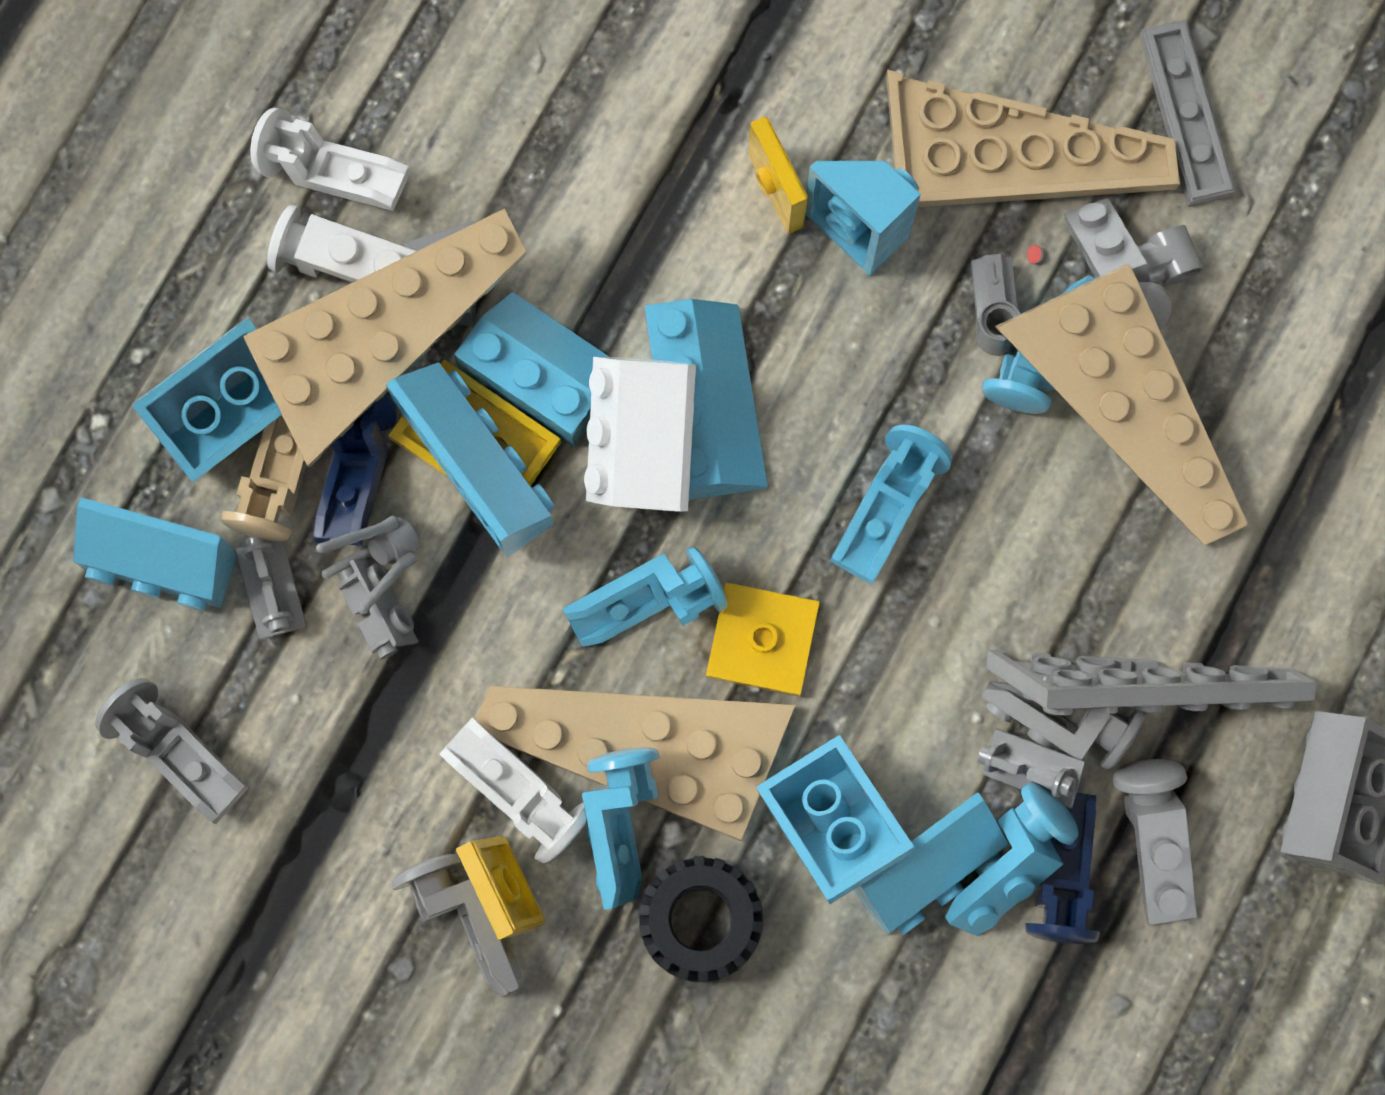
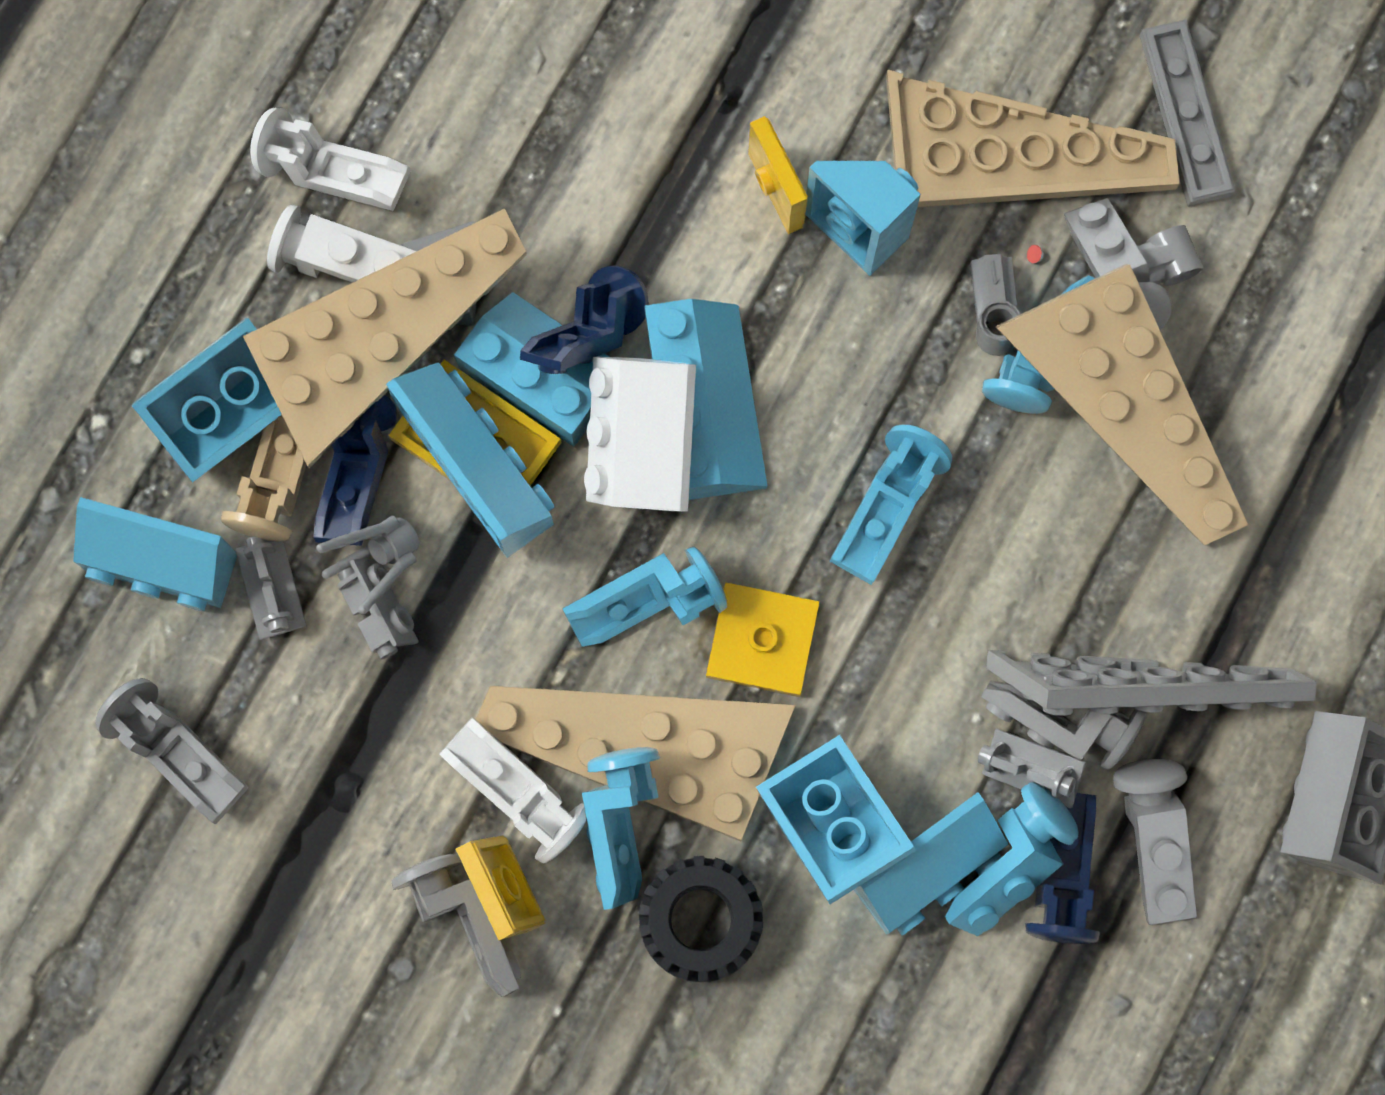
none -> dark blue piece [520,266,649,374]

